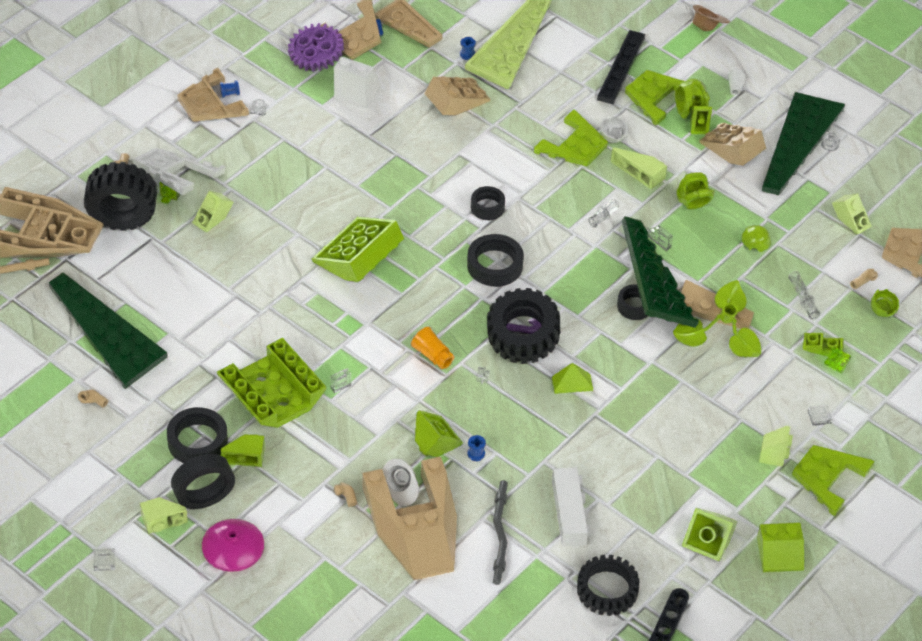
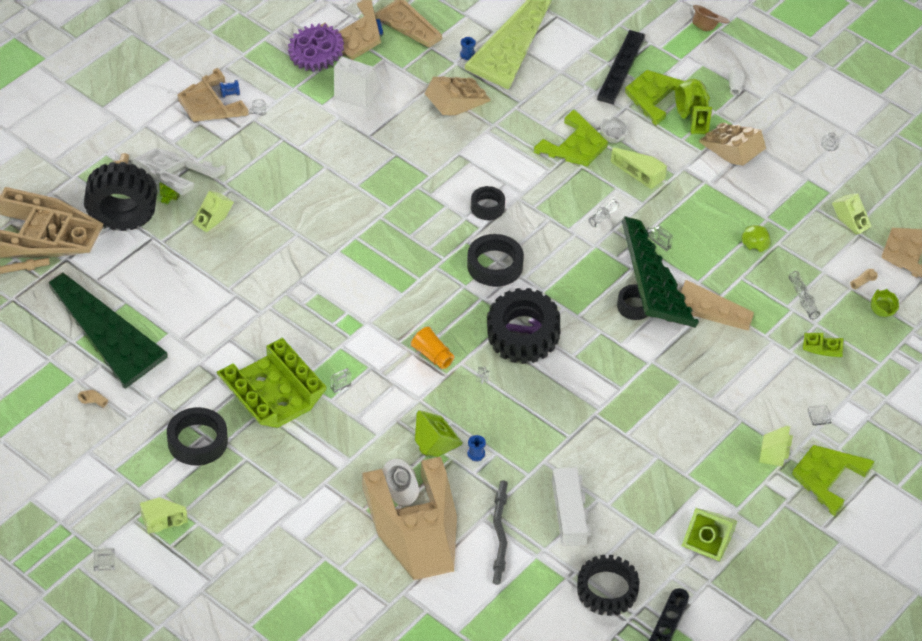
black tyre [171,454,235,509] -> none
dark pink dish [202,519,264,572] -> none
lime slope [221,434,265,467] -> none
lime slope [311,216,404,282] -> none
tan arm [334,482,358,507] -> none
lime slope [552,363,593,394] -> none
lime plant [673,280,761,358] -> none
lime helmet [676,172,715,210] -> none
lime slope [757,523,804,572] -> none
dark green wing [762,92,845,196] -> none
clear neon green tile [824,347,852,374] -> none

